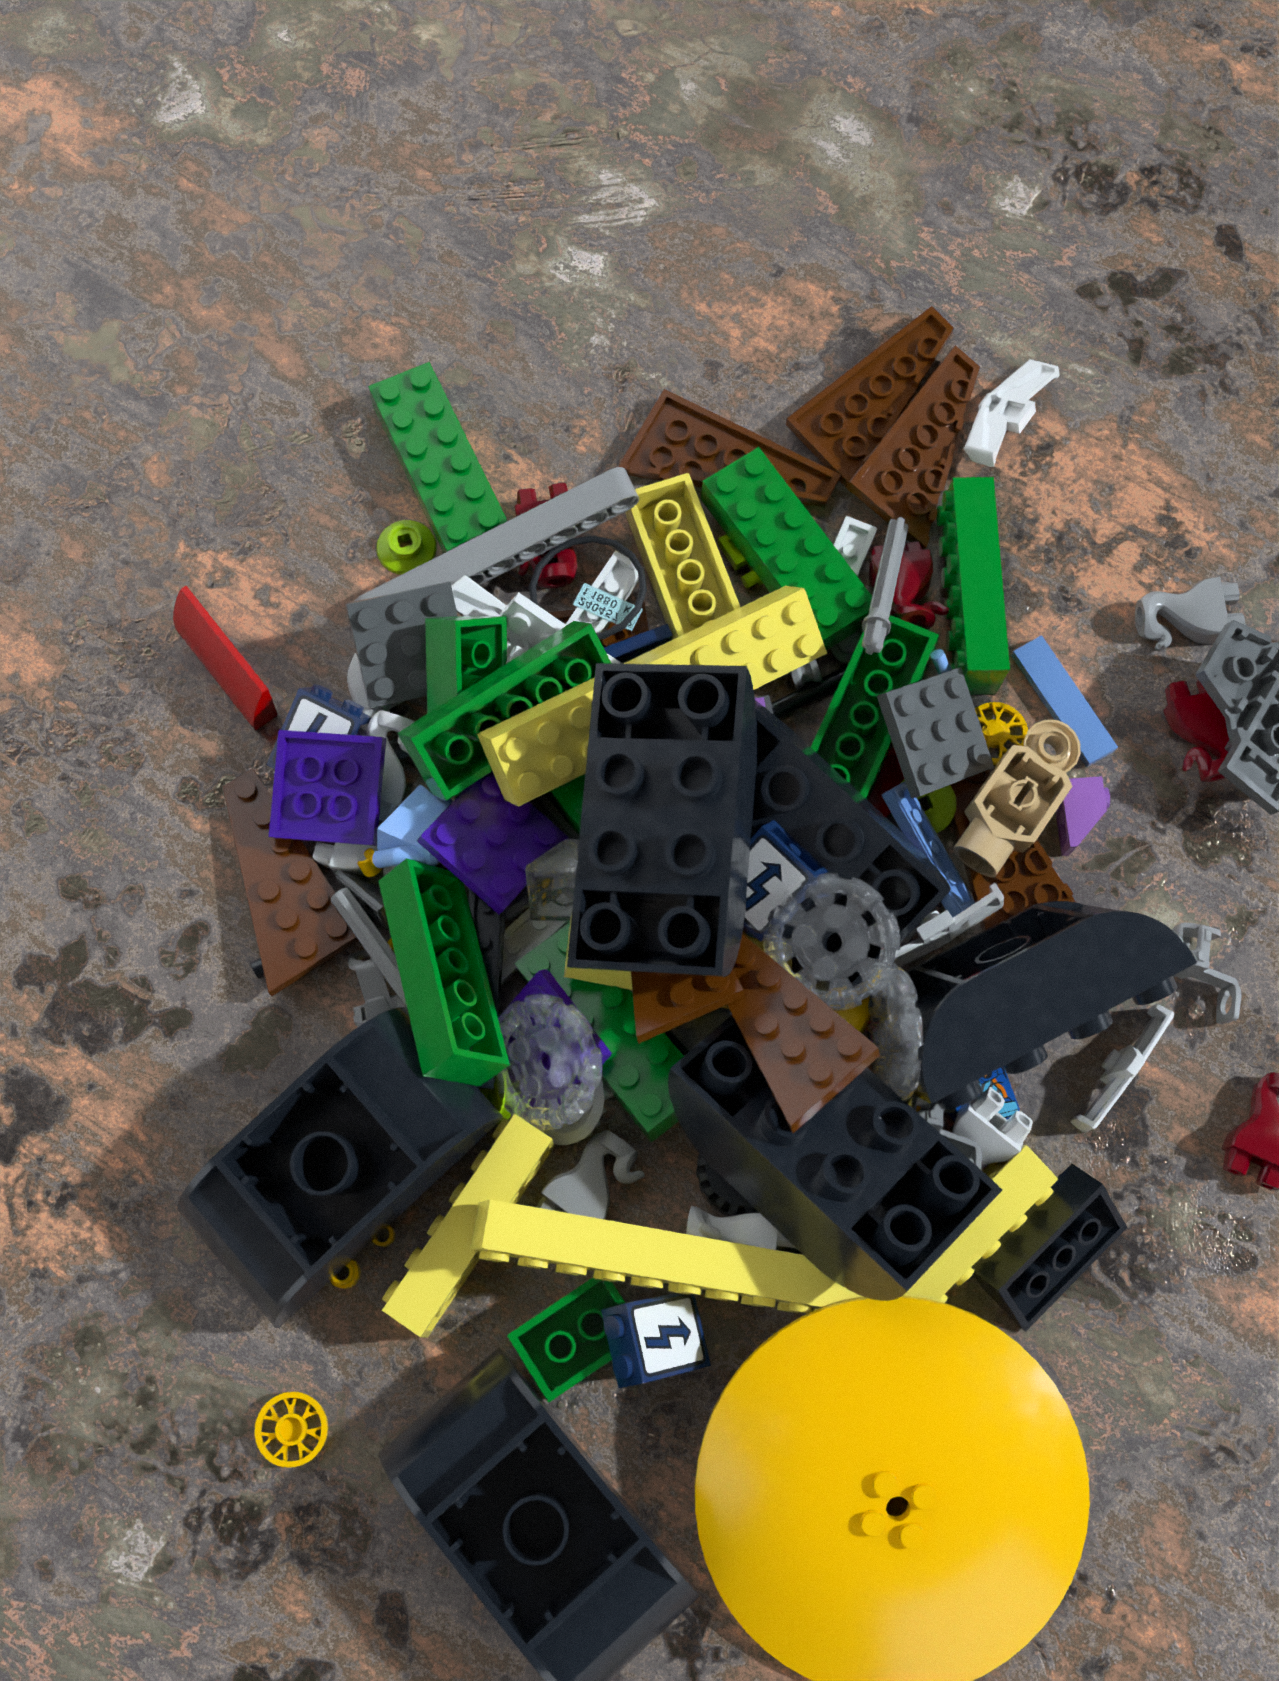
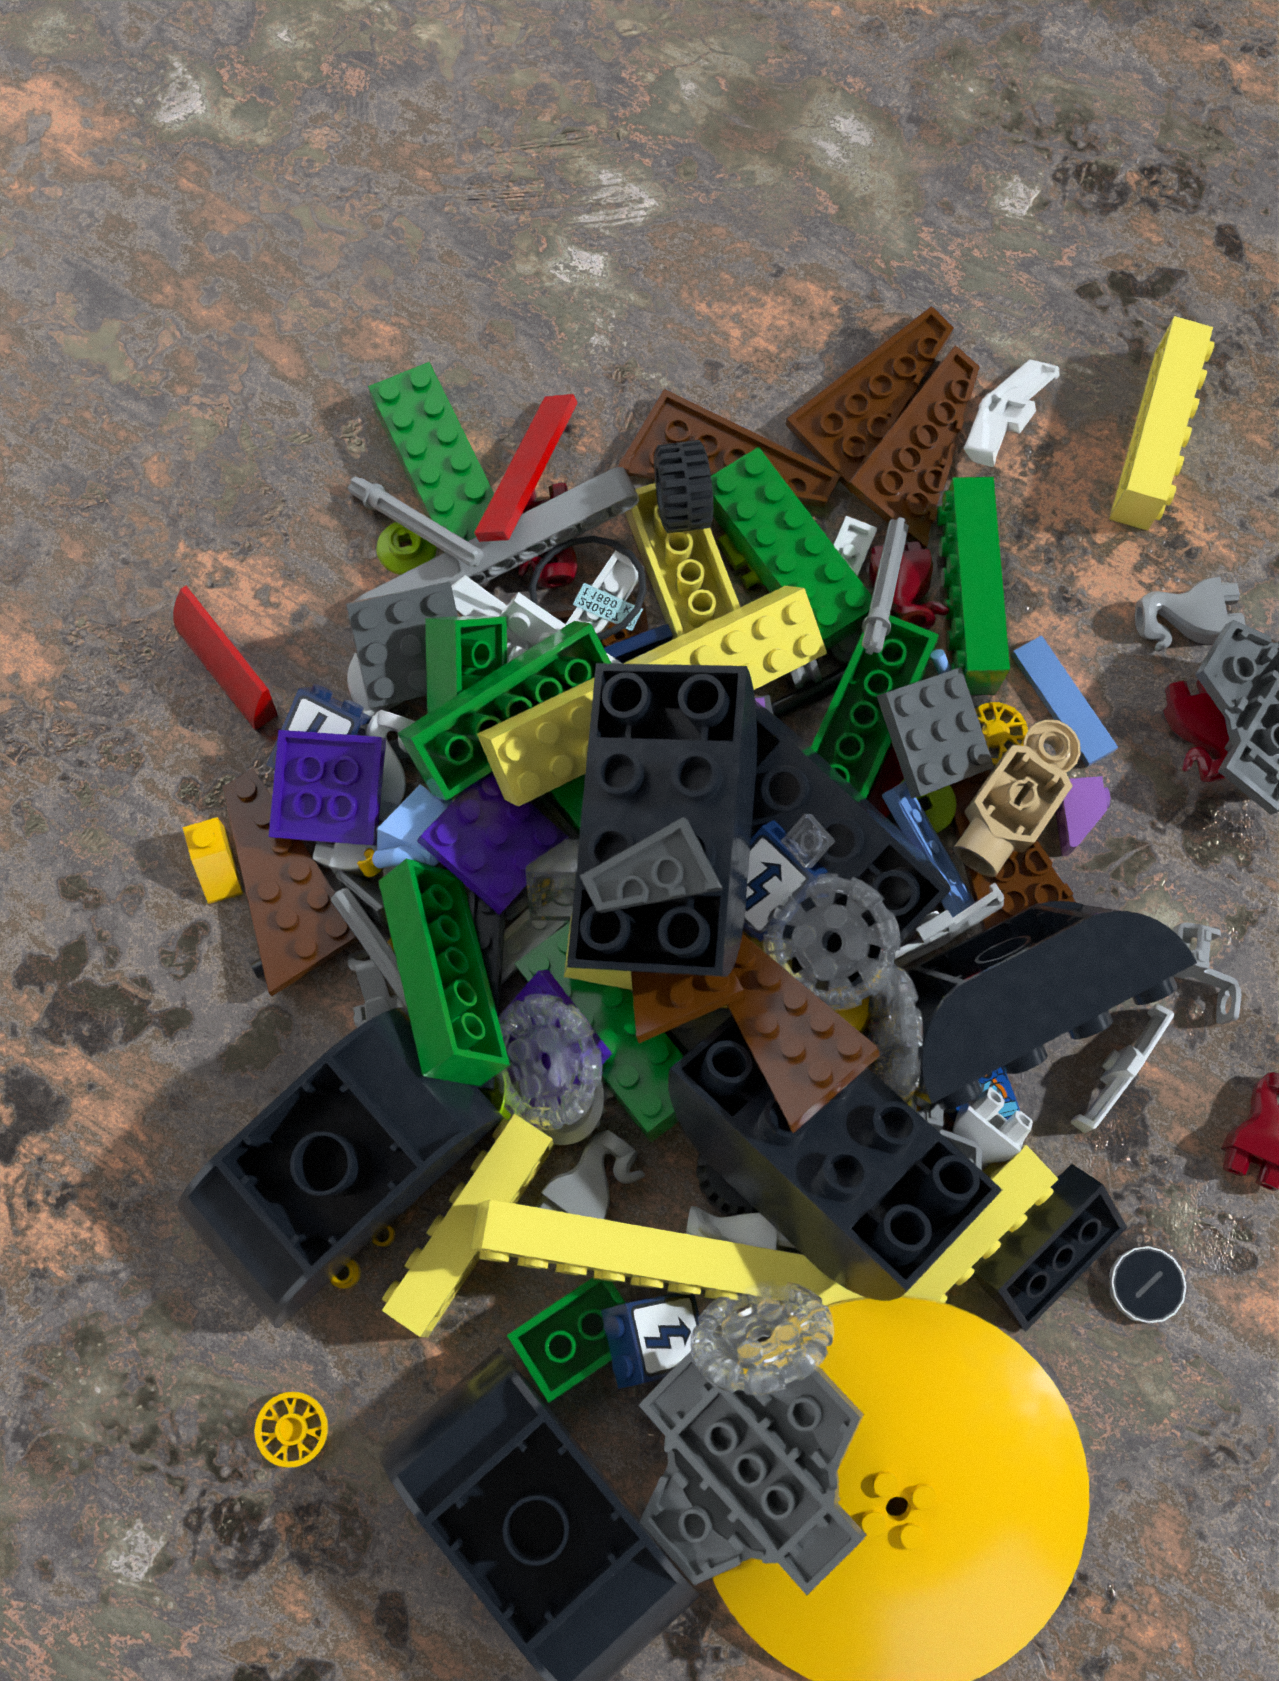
none -> yellow slope [183,817,244,904]
none -> light grey axle [348,477,484,567]
none -> red tile [474,394,578,542]
none -> dark grey wing [580,817,723,913]
none -> dark grey plate [638,1348,867,1595]
none -> black tyre [654,440,713,533]
none -> clear plate [690,1280,834,1395]
none -> clear plate [781,814,835,868]
none -> light yellow brick [1109,316,1215,531]
none -> black tile [1109,1246,1186,1323]

